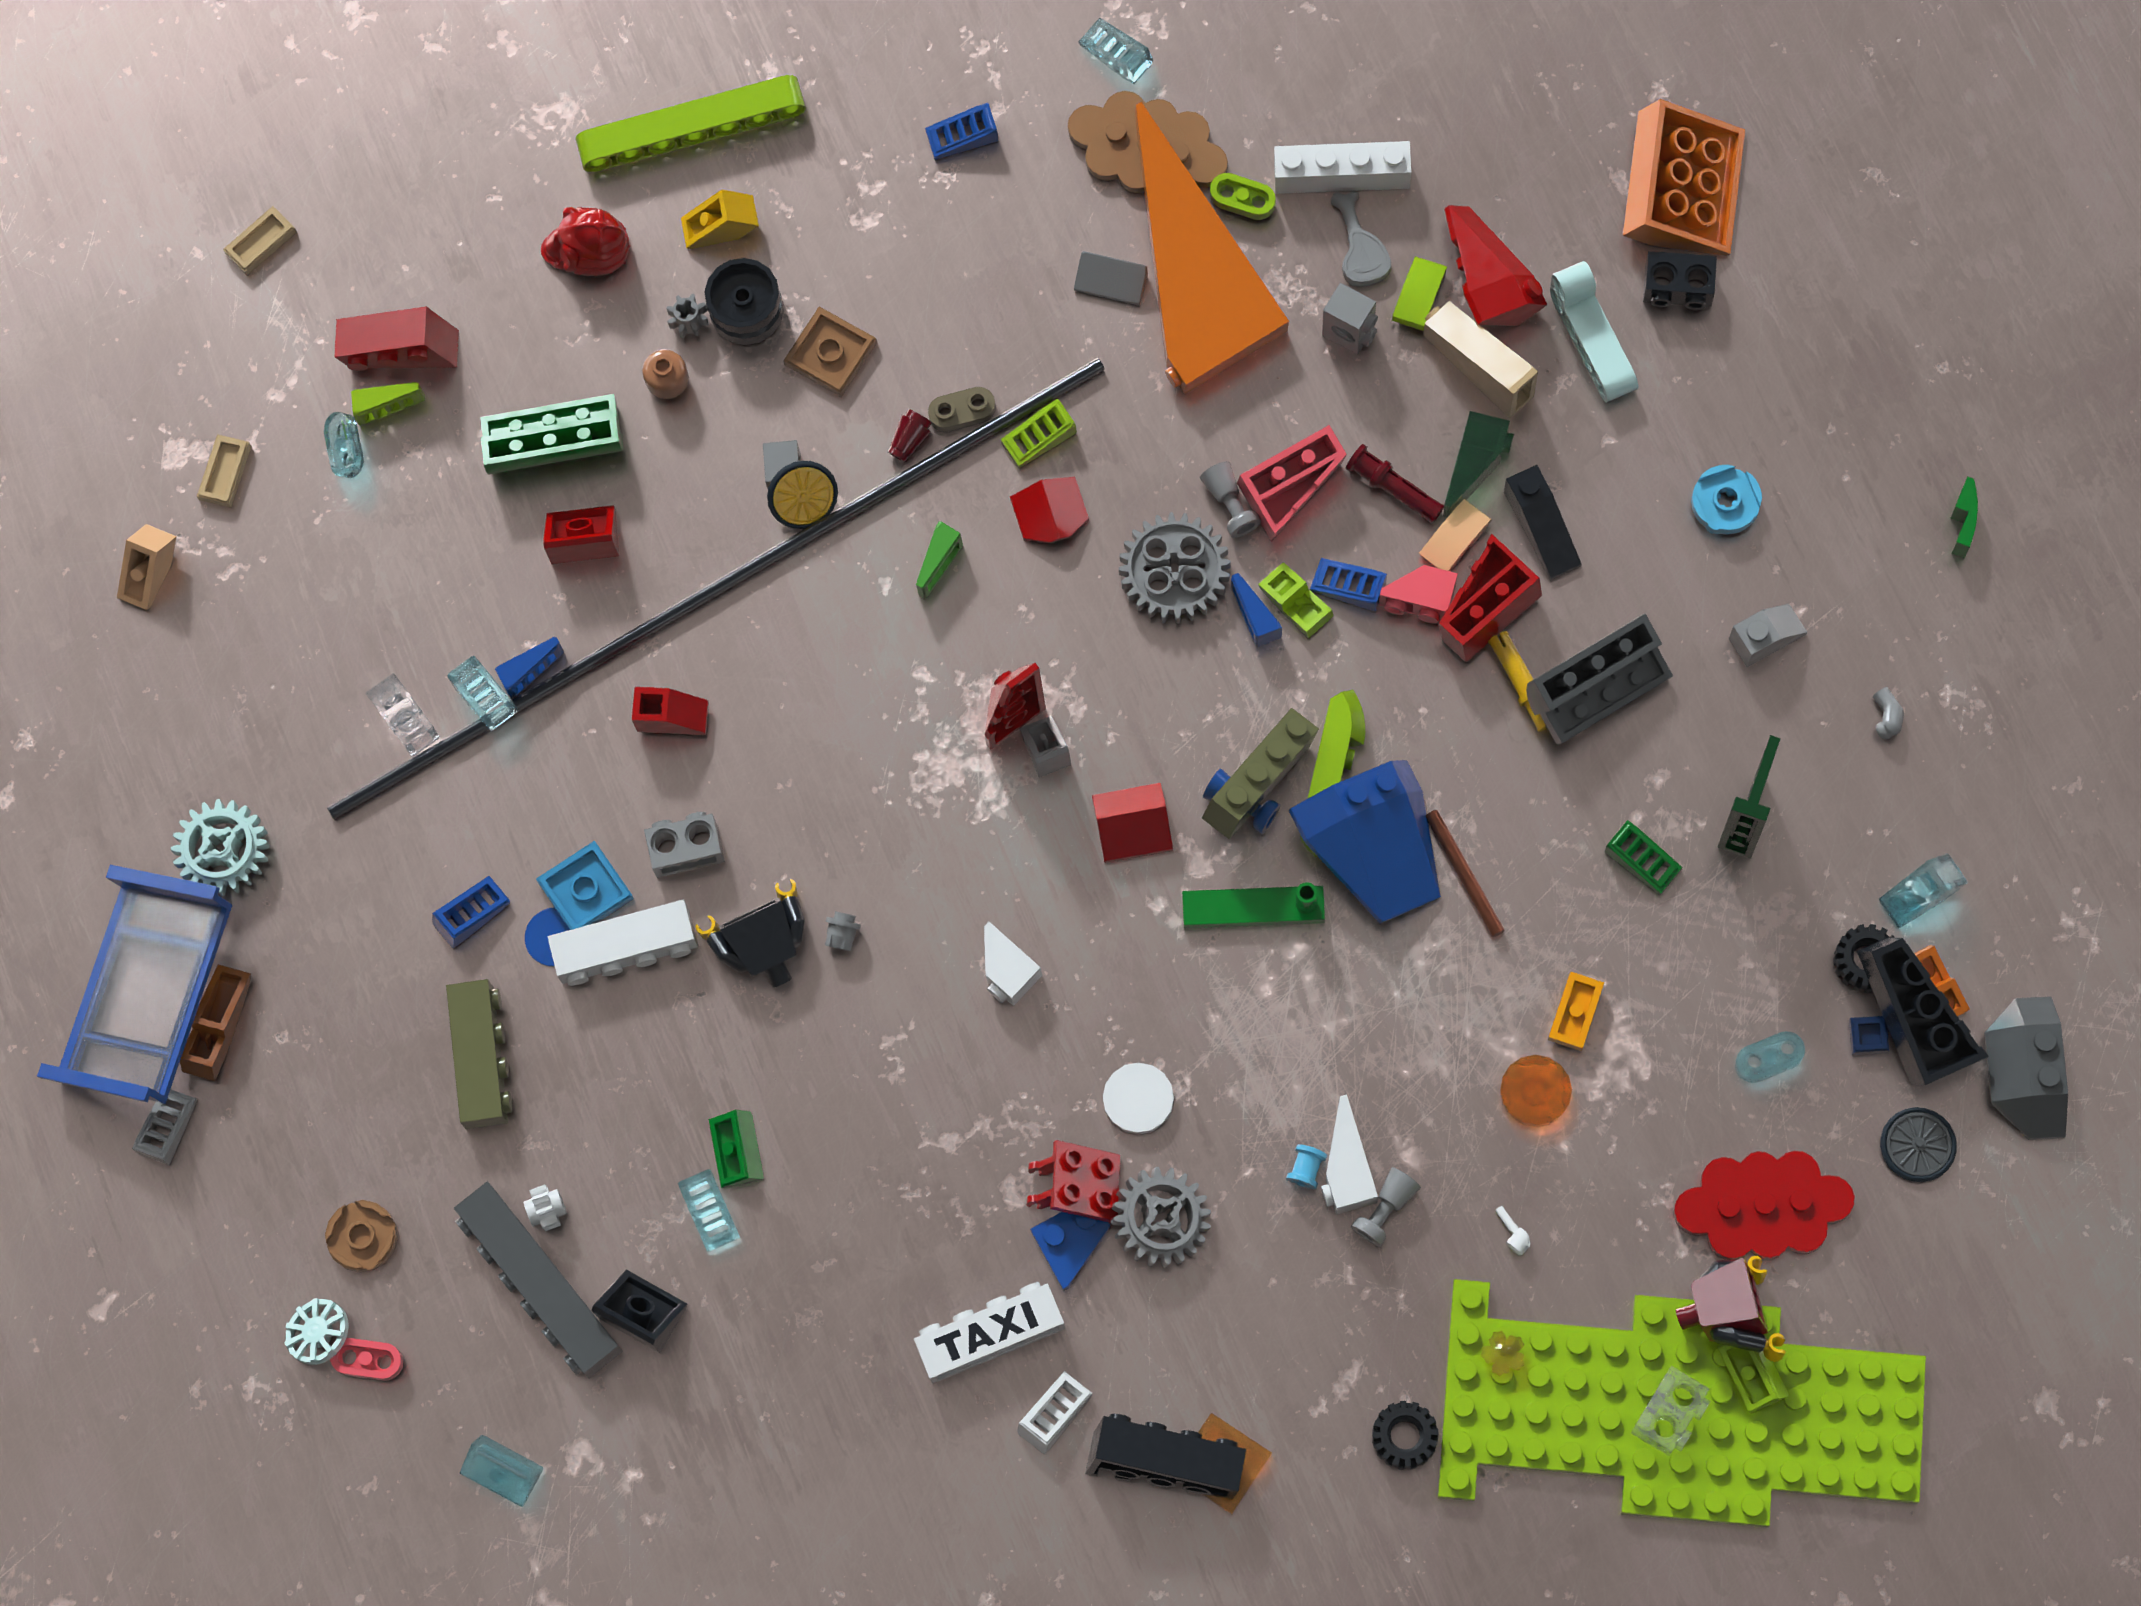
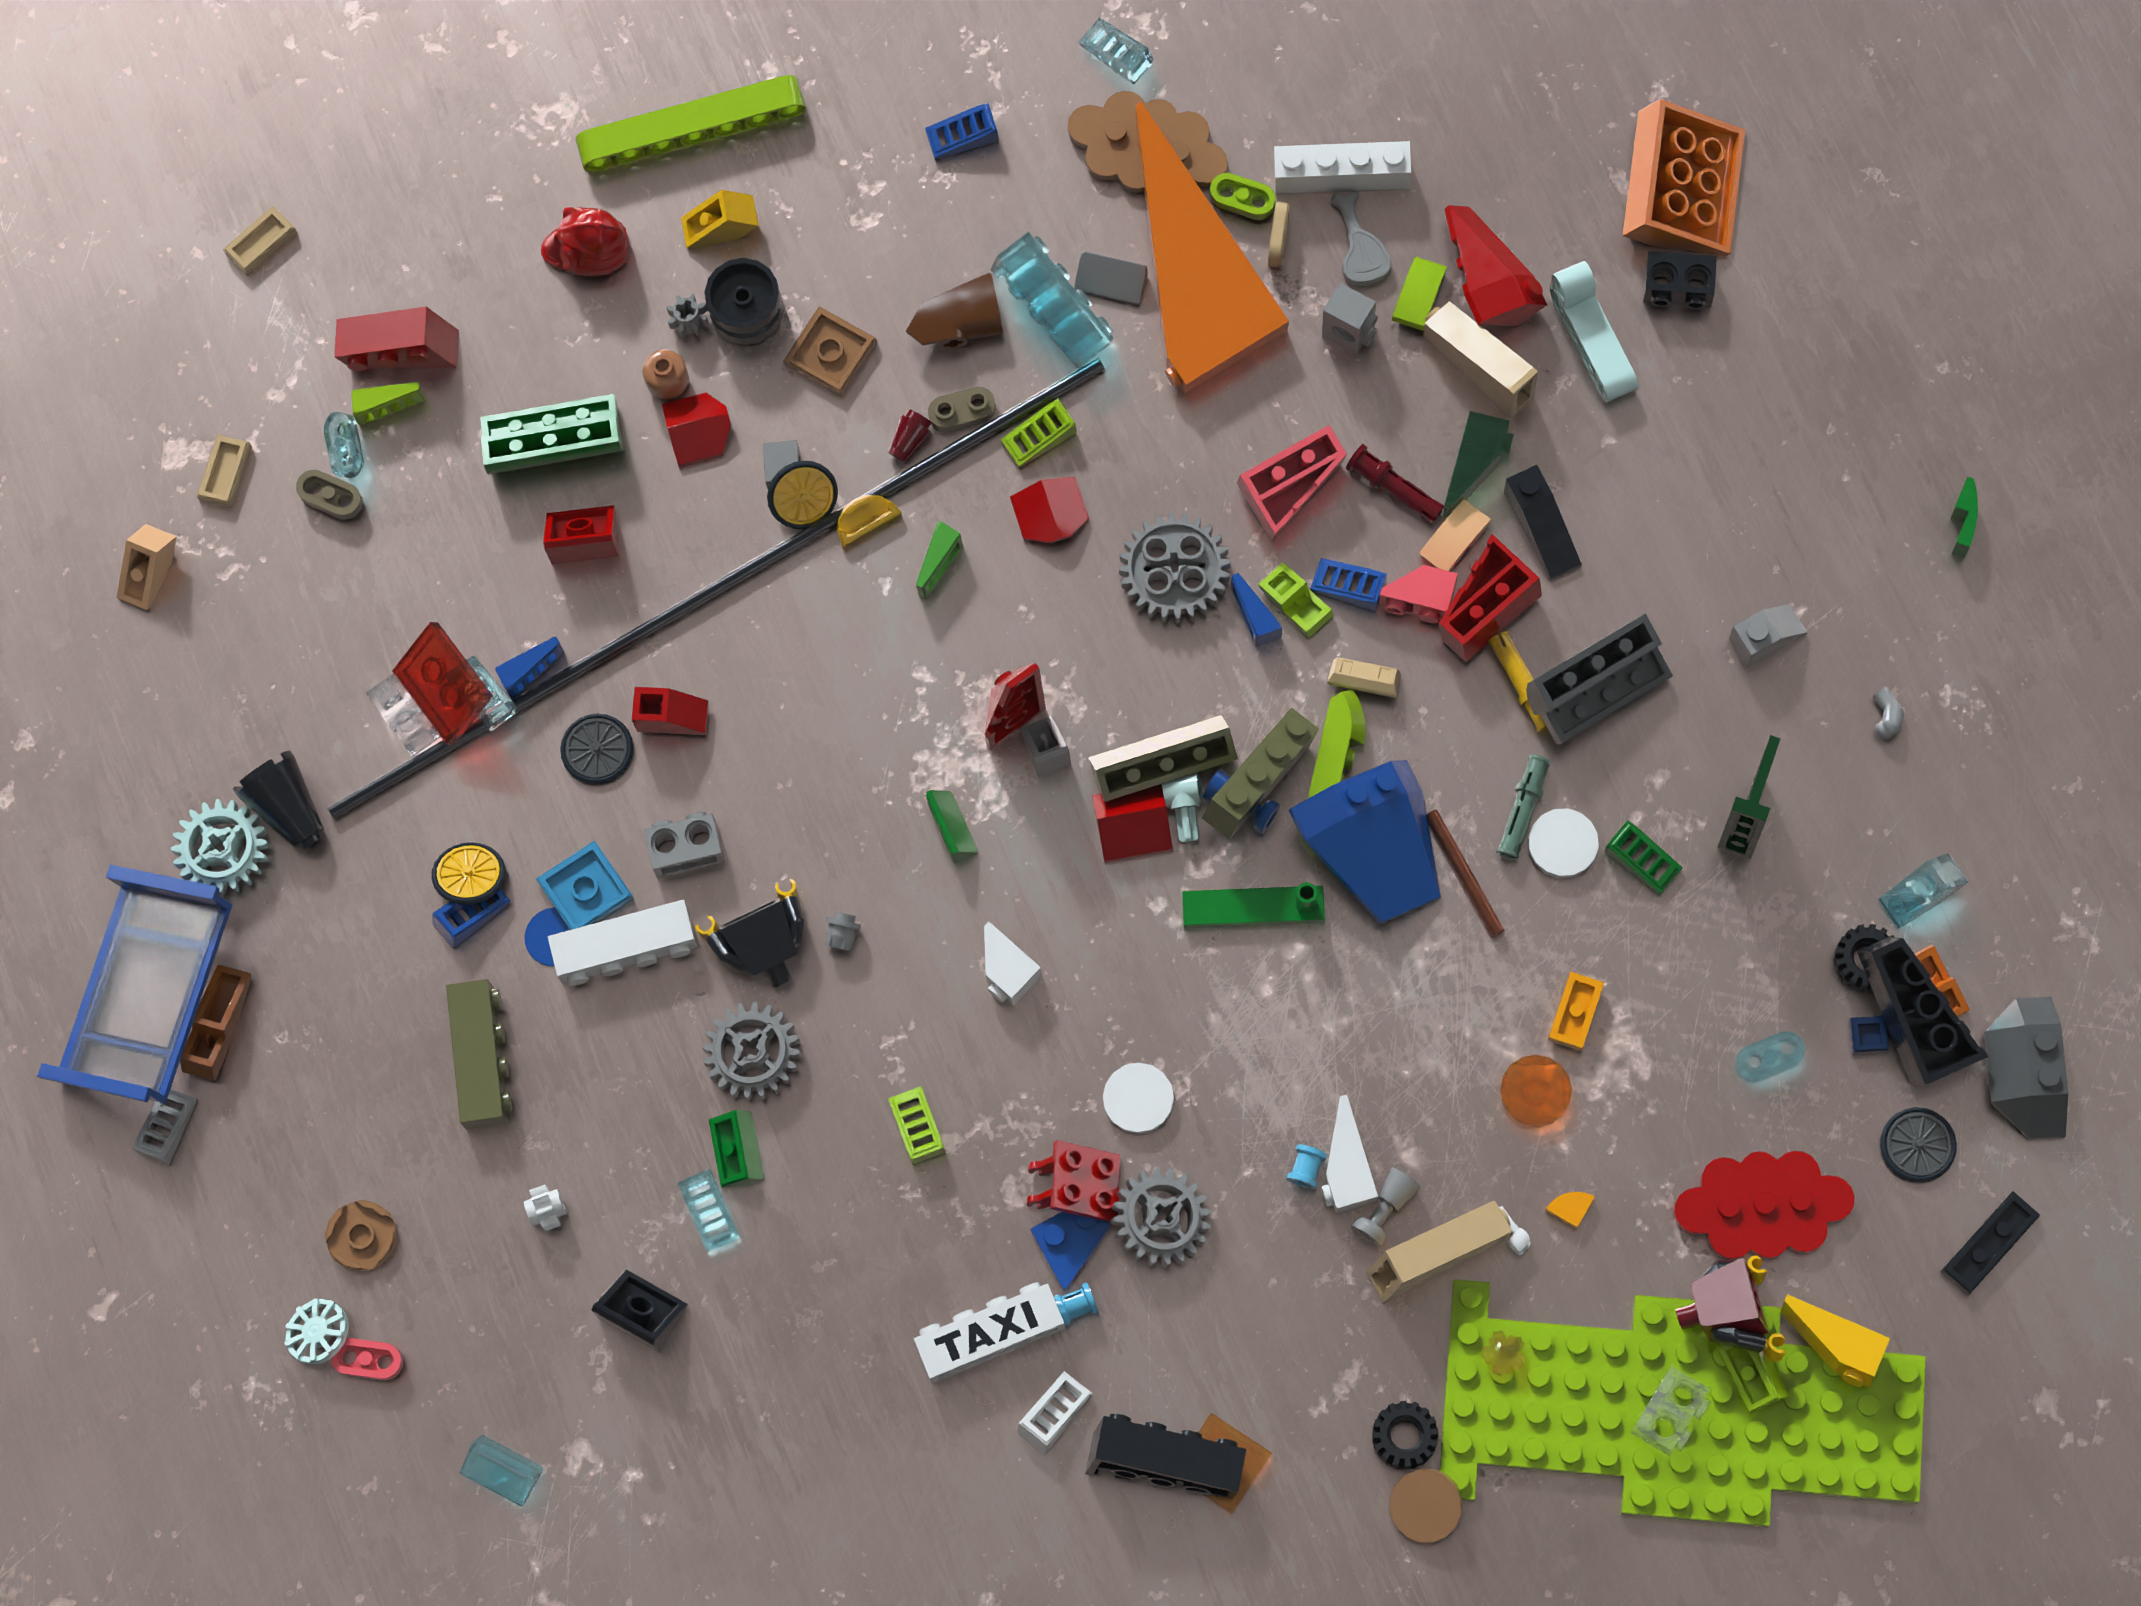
dark grey brick [454,1181,623,1378] -> none
light grey piece [1200,461,1261,538] -> none
medium azure plate [1691,465,1762,535] -> none
none -> black cone [233,750,324,850]
none -> dark tan plate [296,470,363,519]
none -> clear red tile [392,622,493,745]
none -> yellow wheel [431,842,505,905]
none -> dark grey wheel [560,713,633,784]
none -> red slope [662,392,731,468]
none -> light grey gear [702,1002,801,1101]
none -> yellow tile [837,495,902,547]
none -> lime slope [888,1086,946,1165]
none -> reddish brown panel [906,273,1003,350]
none -> green slope [925,790,978,863]
none -> clear light blue wedge [990,231,1114,369]
none -> medium azure bush [1054,1283,1099,1325]
none -> olive brick [1089,715,1238,802]
none -> light aqua axle [1162,772,1203,843]
none -> tan tile [1268,202,1290,268]
none -> tan tile [1327,657,1401,698]
none -> tan slope [1366,1200,1512,1303]
none -> medium nougat tile [1390,1469,1463,1543]
none -> sand green pin [1496,754,1551,860]
none -> white tile [1528,808,1599,879]
none -> light orange tile [1545,1192,1595,1229]
none -> yellow slope [1780,1294,1890,1388]
none -> black tile [1941,1191,2040,1296]

